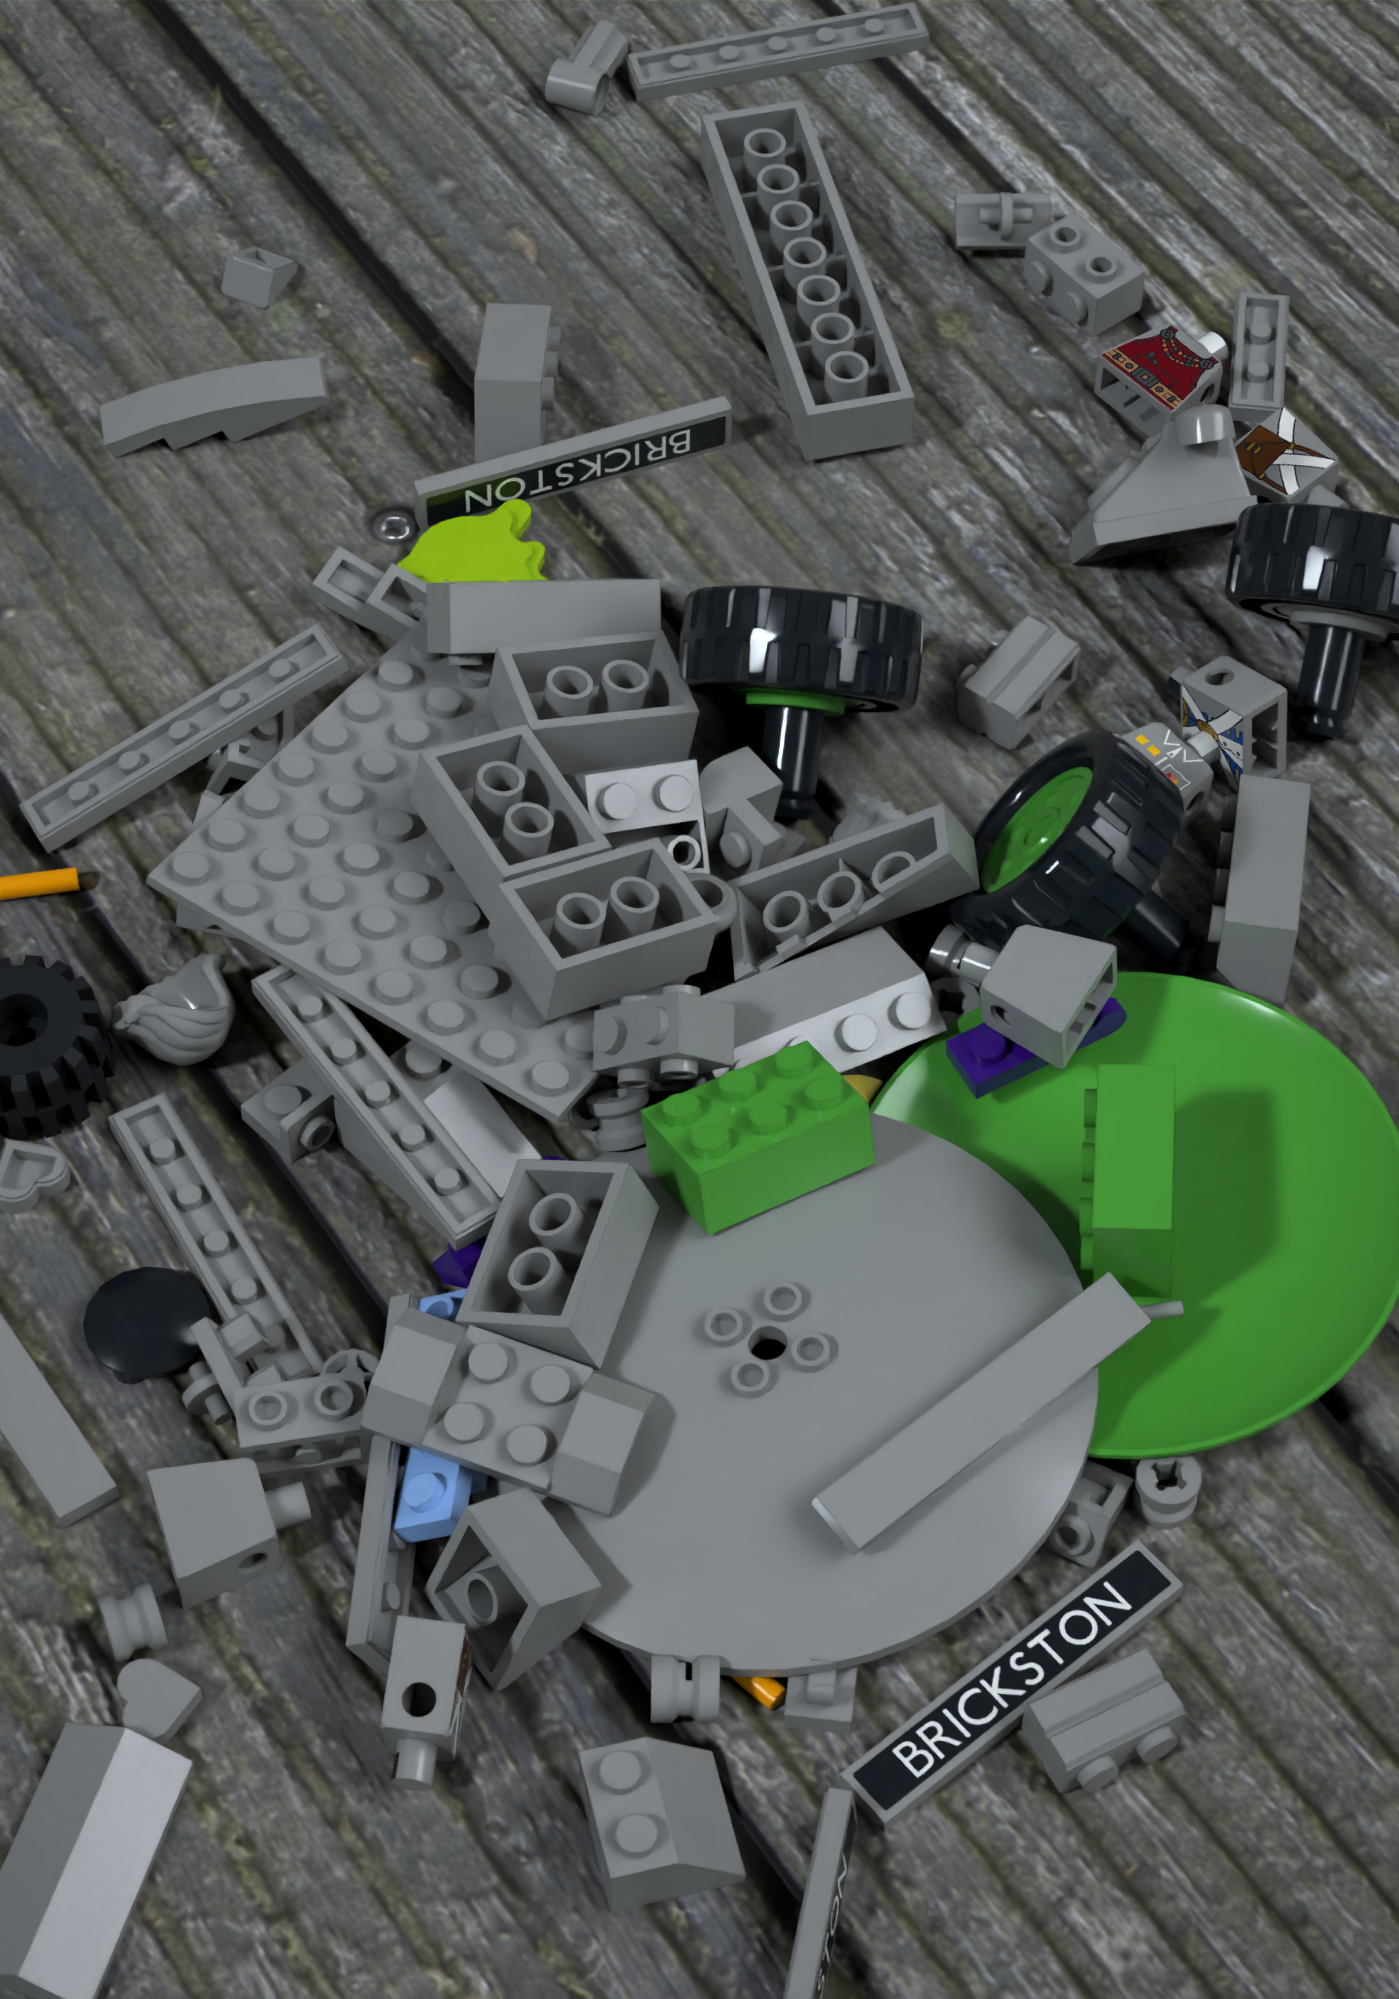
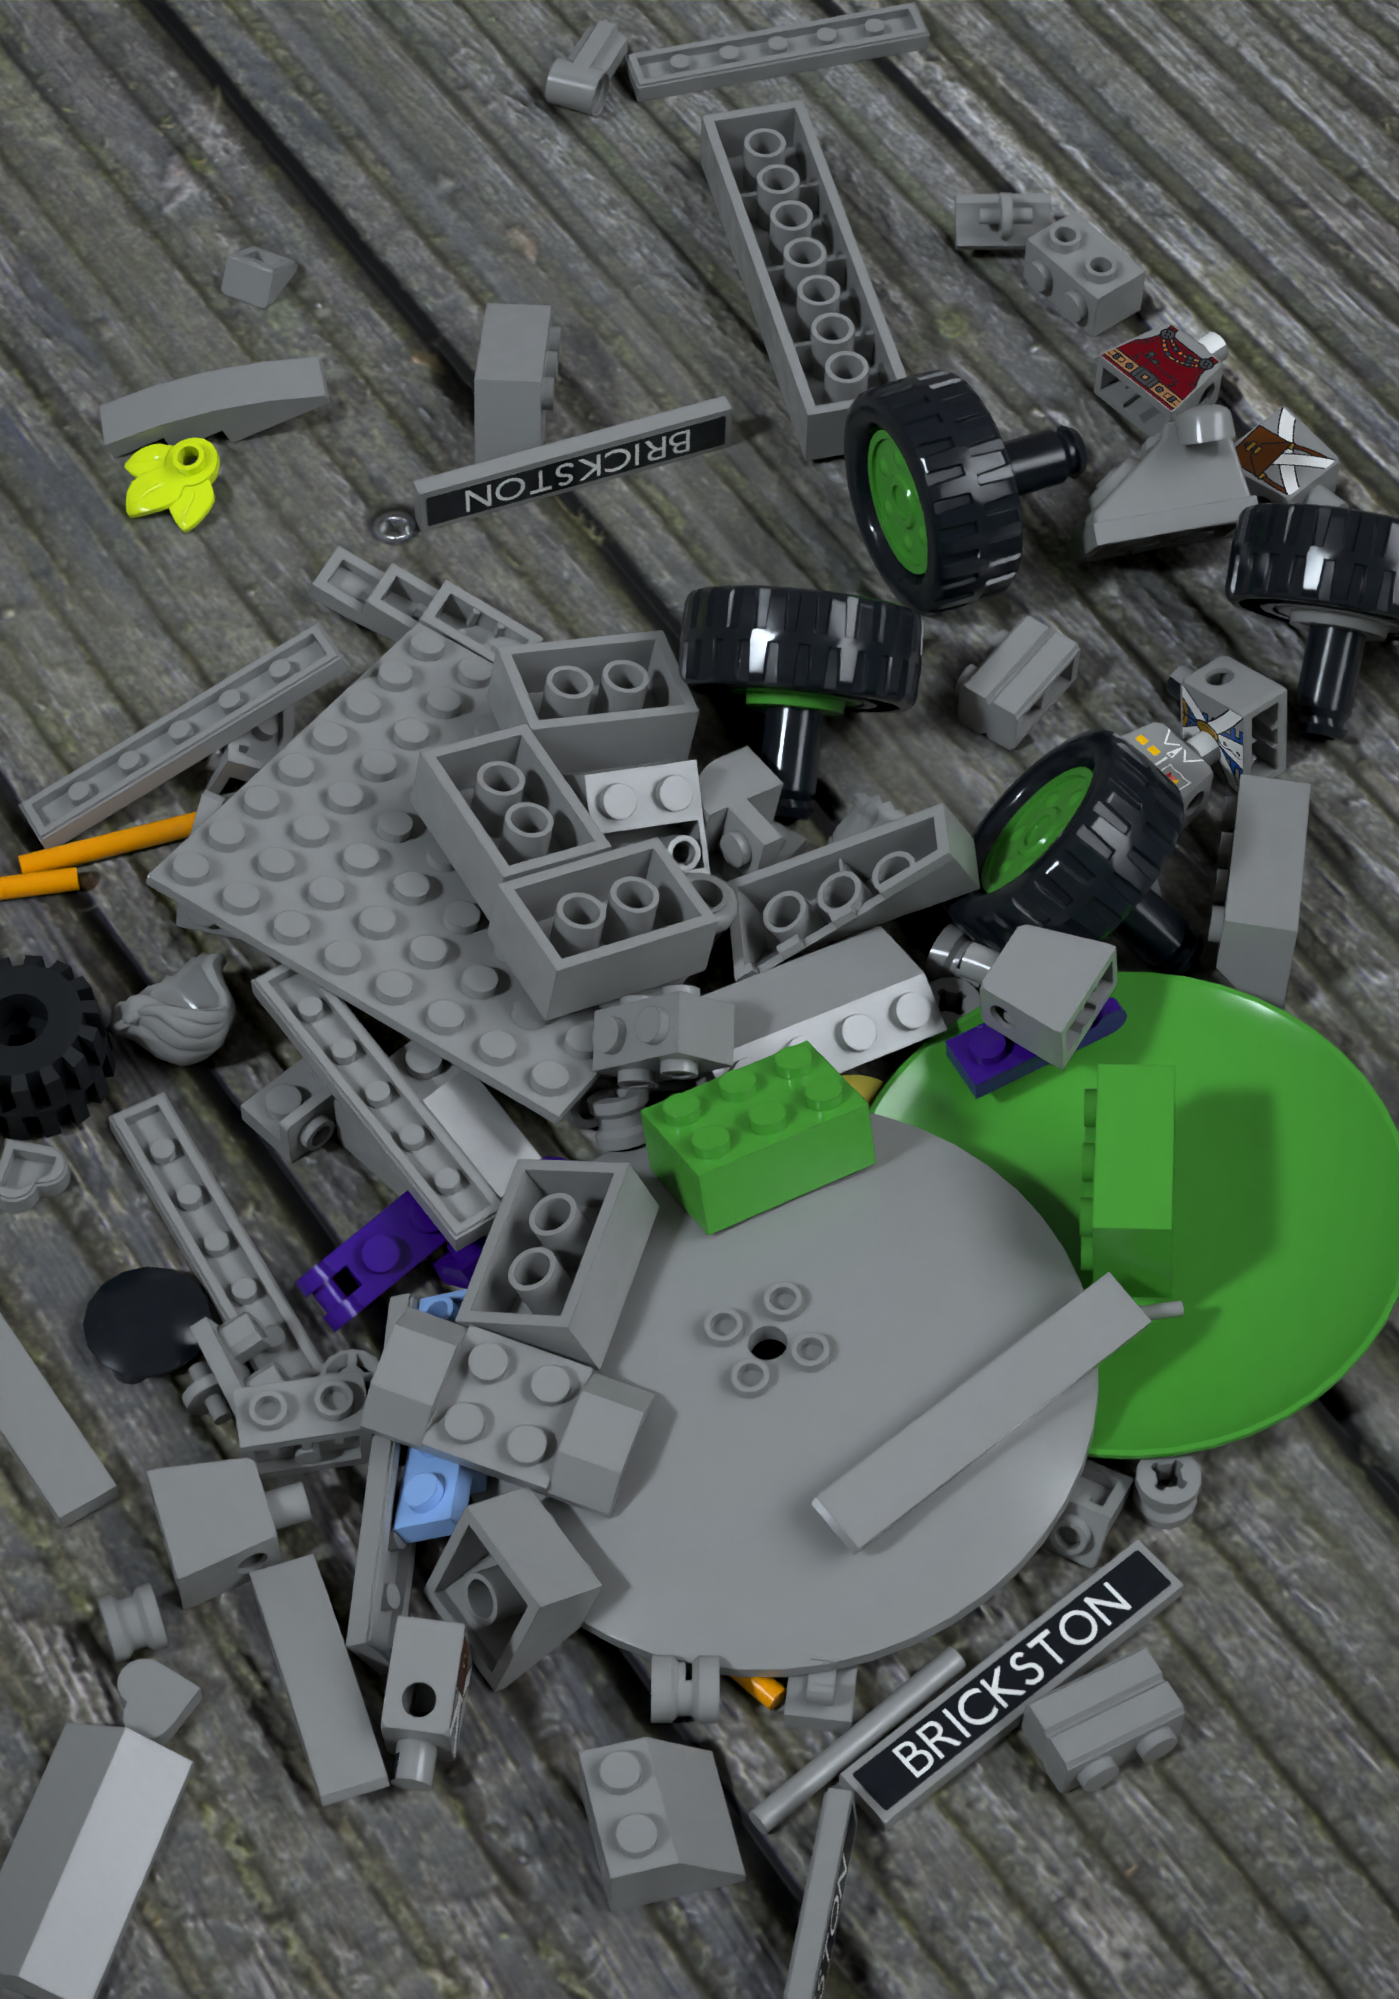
lime tile [397,499,548,583] -> none
light grey wedge [426,578,661,665] -> none
light grey tile [1227,291,1289,423] -> none
none -> light orange bar [18,811,197,874]
none -> neon yellow plate [124,437,220,533]
none -> light grey slope [249,1554,389,1806]
none -> dark purple plate [294,1190,447,1332]
none -> light grey bar [749,1647,966,1834]
none -> black wheel [844,370,1087,615]

